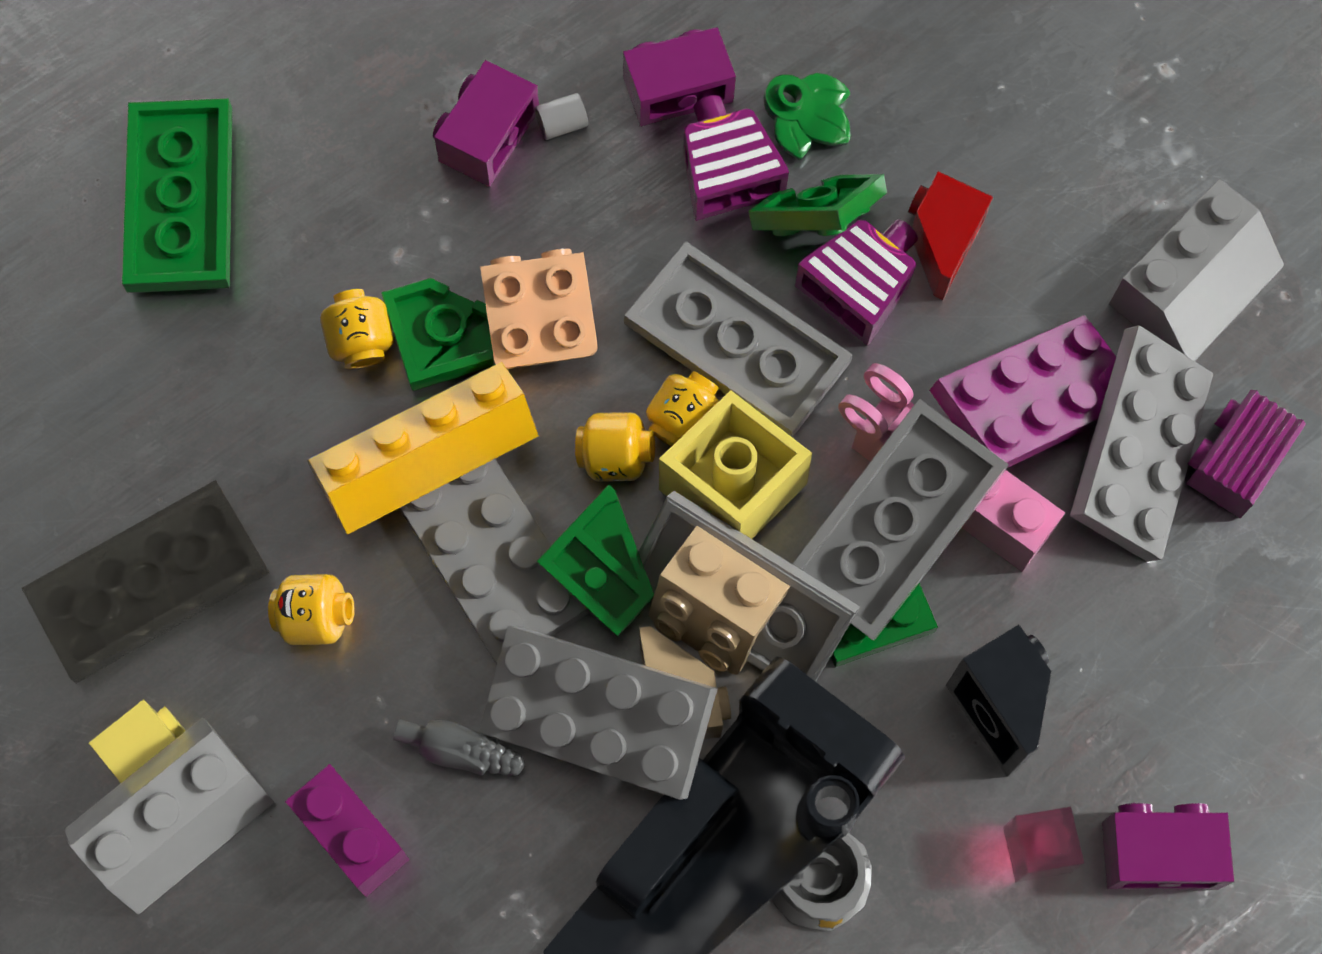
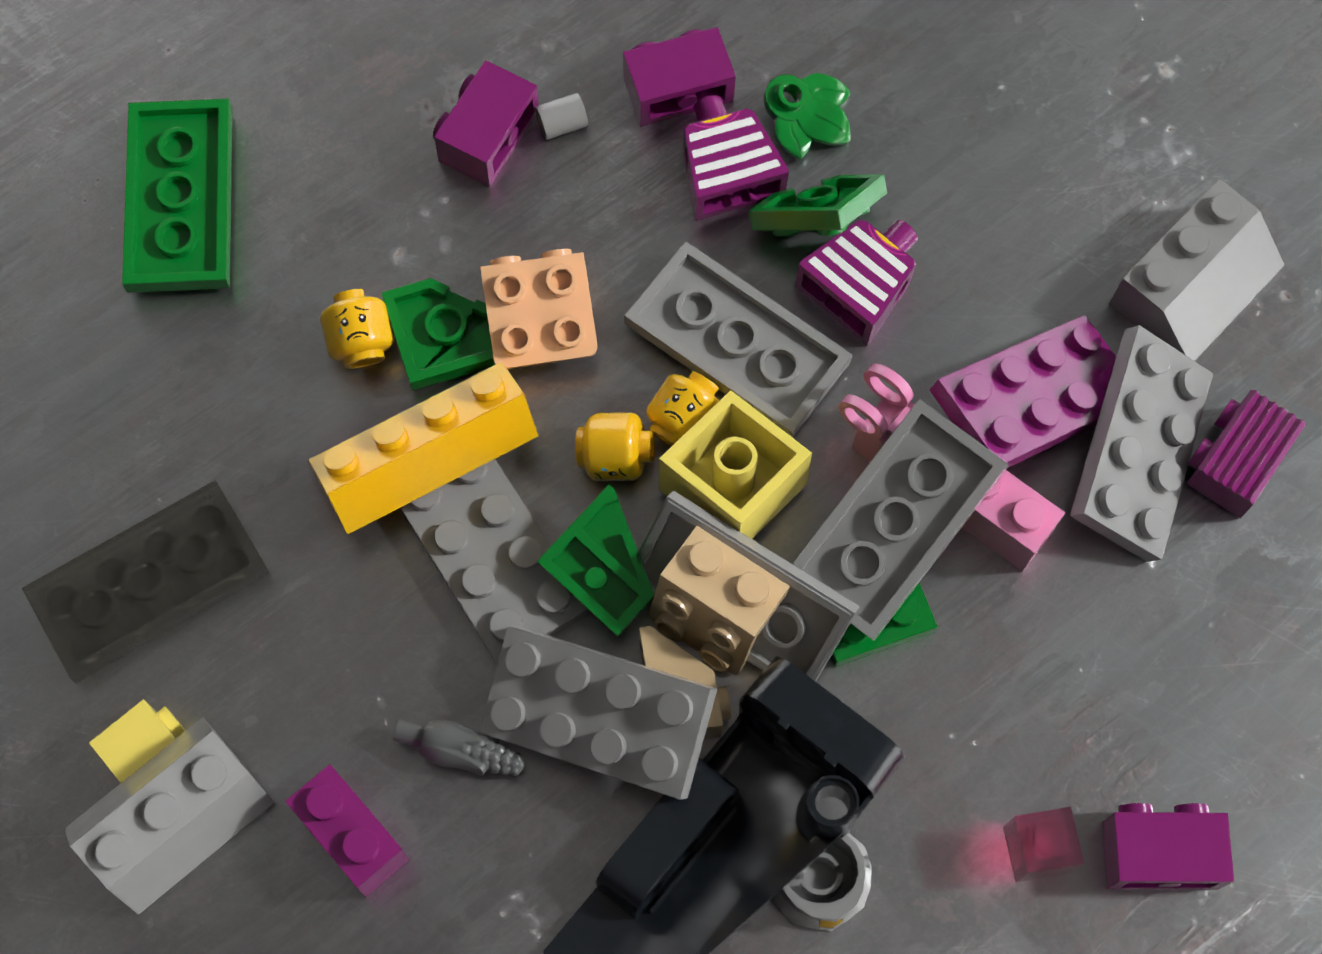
yellow head [268,574,354,645] -> none
red slope [908,171,993,300] -> none
black slope [946,624,1052,777] -> none

